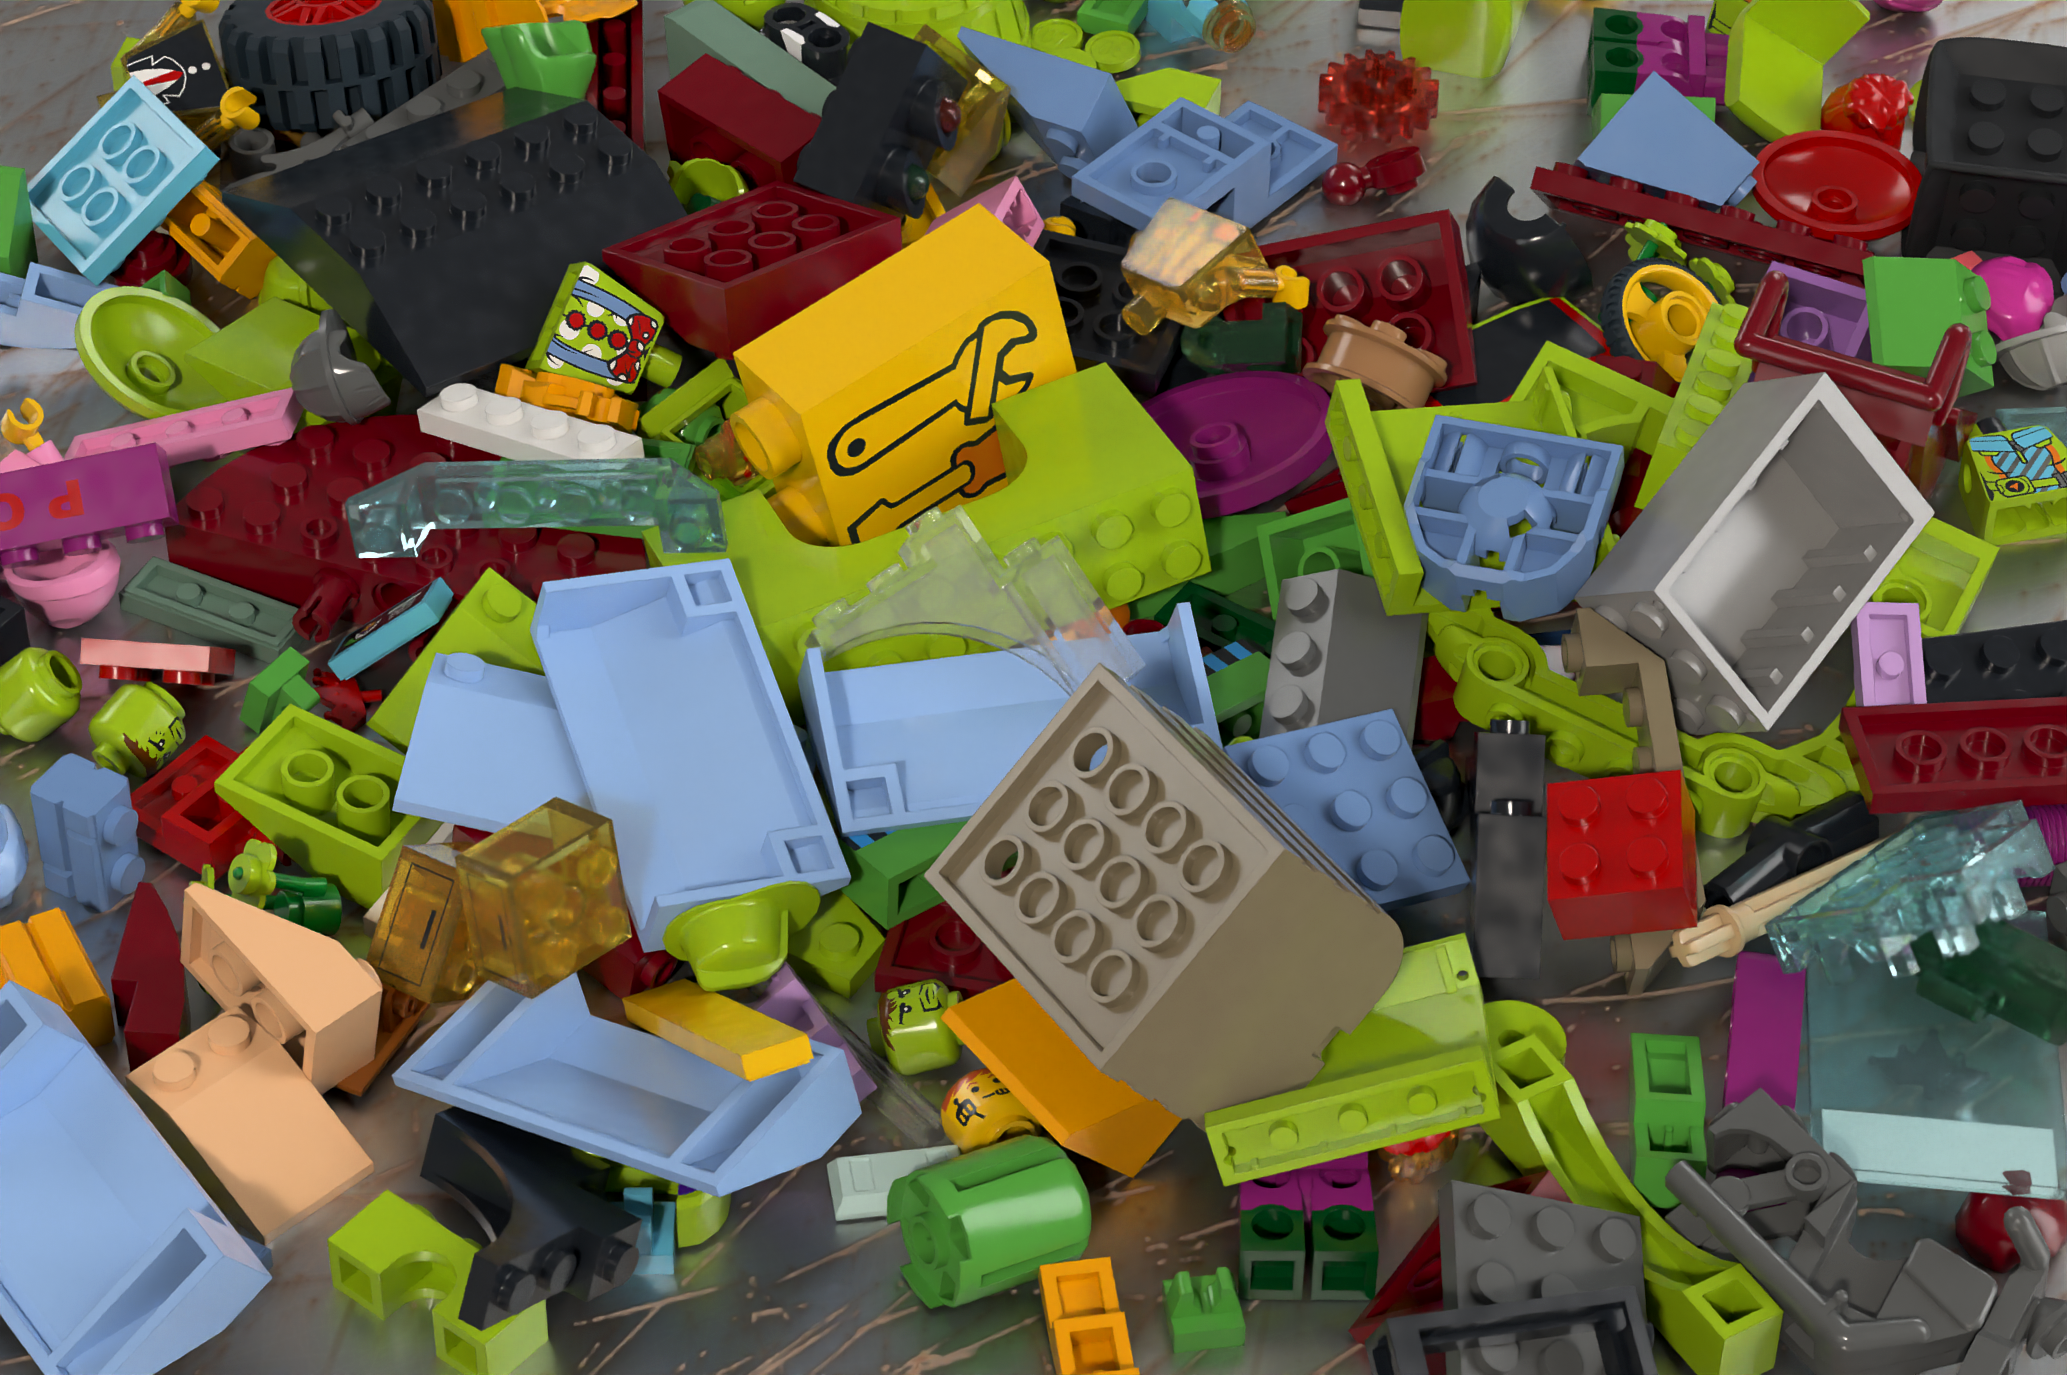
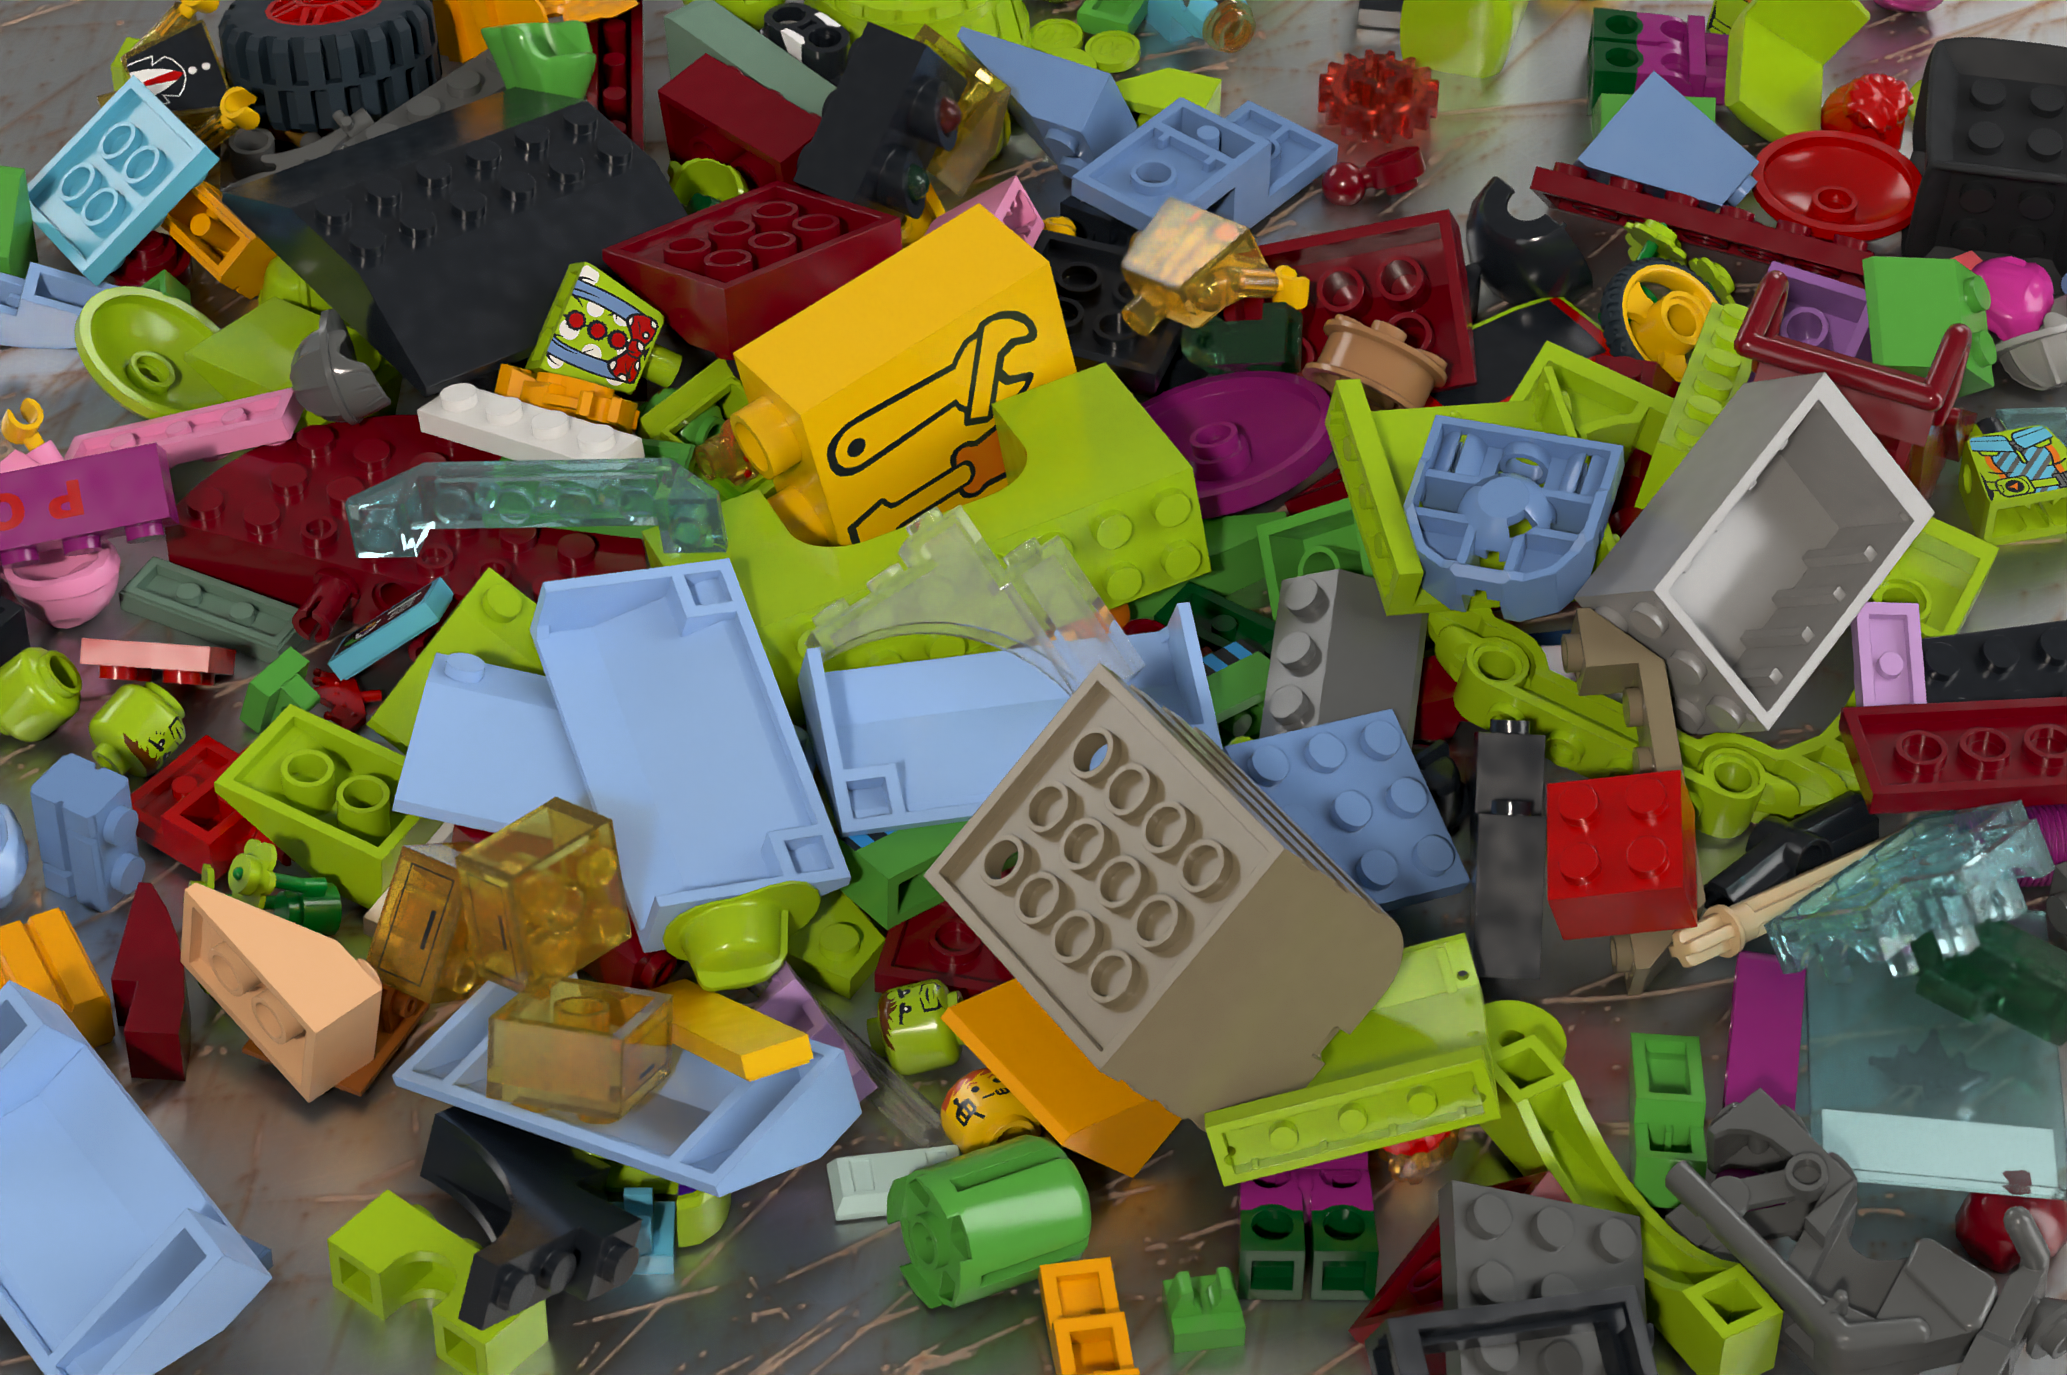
light nougat slope [125,1005,374,1246] -> none
none -> clear yellow brick [486,973,674,1124]

